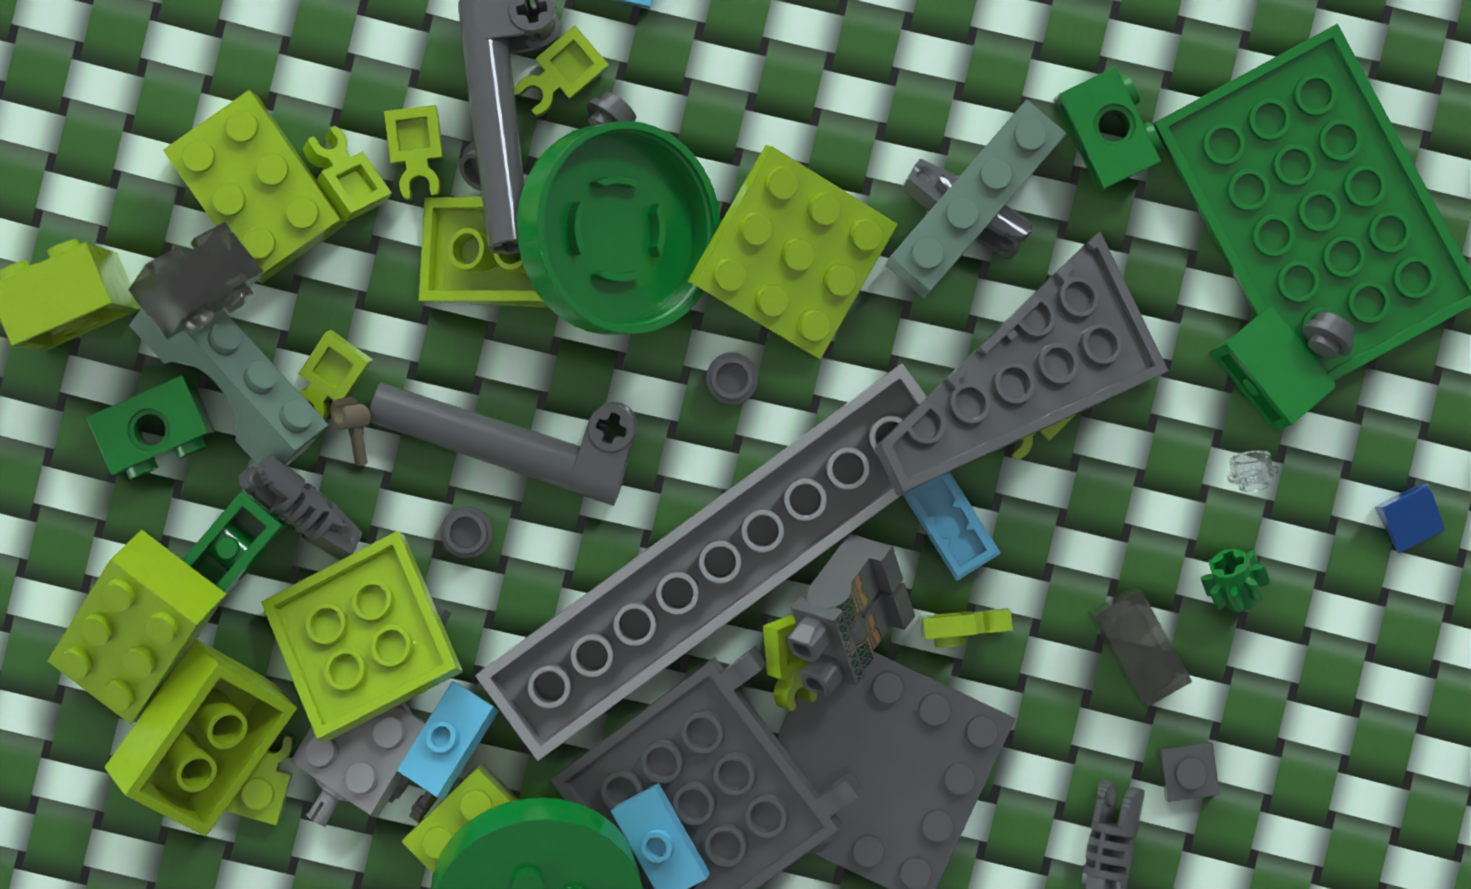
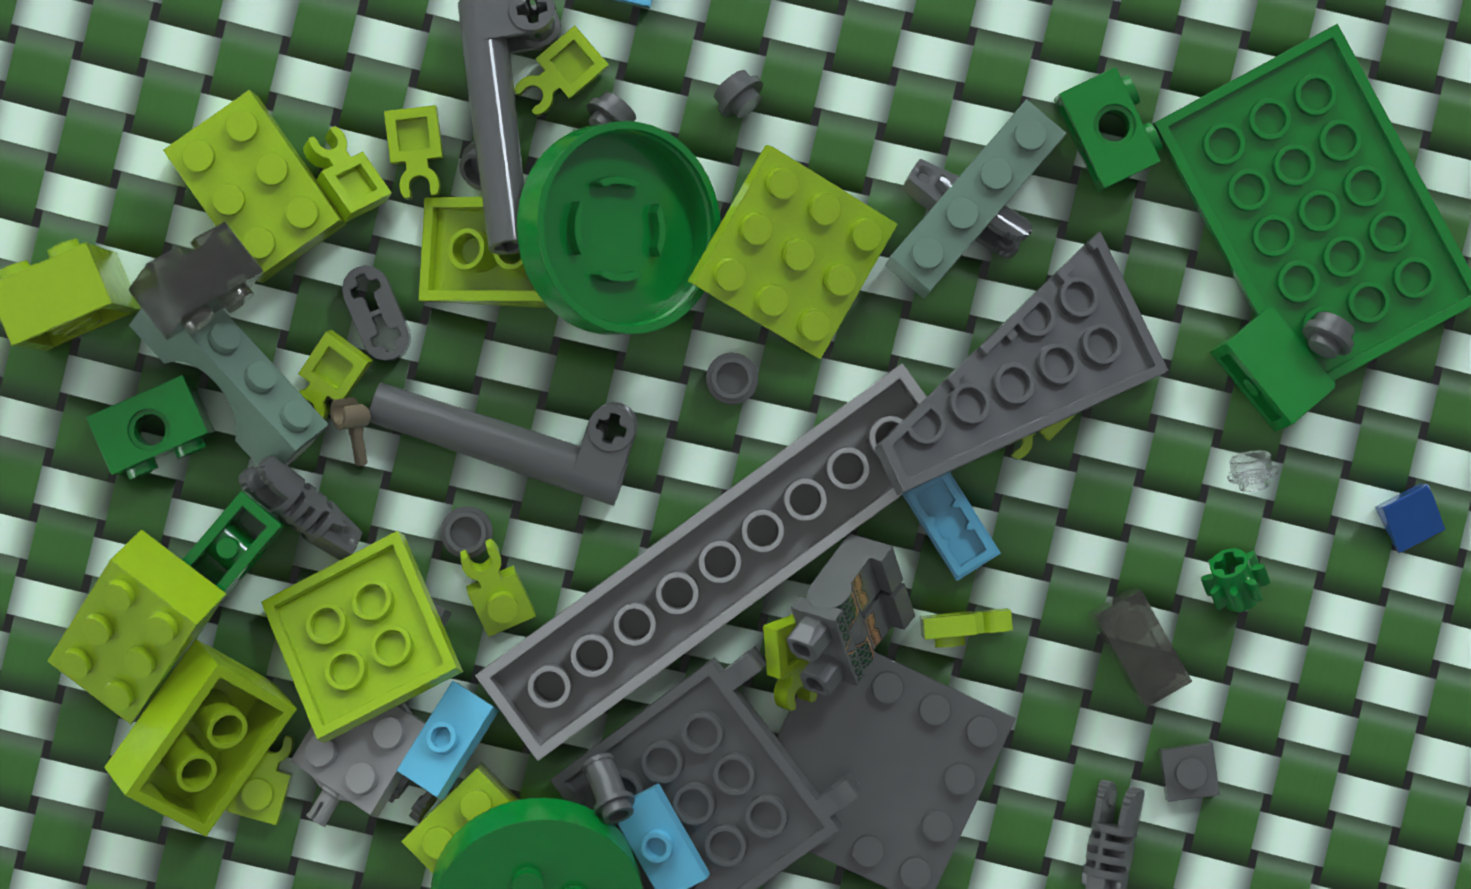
none -> dark grey beam [342,265,411,361]
none -> lime plate [460,539,536,637]
none -> dark grey pin [582,753,635,824]
none -> dark grey plate [714,70,763,118]

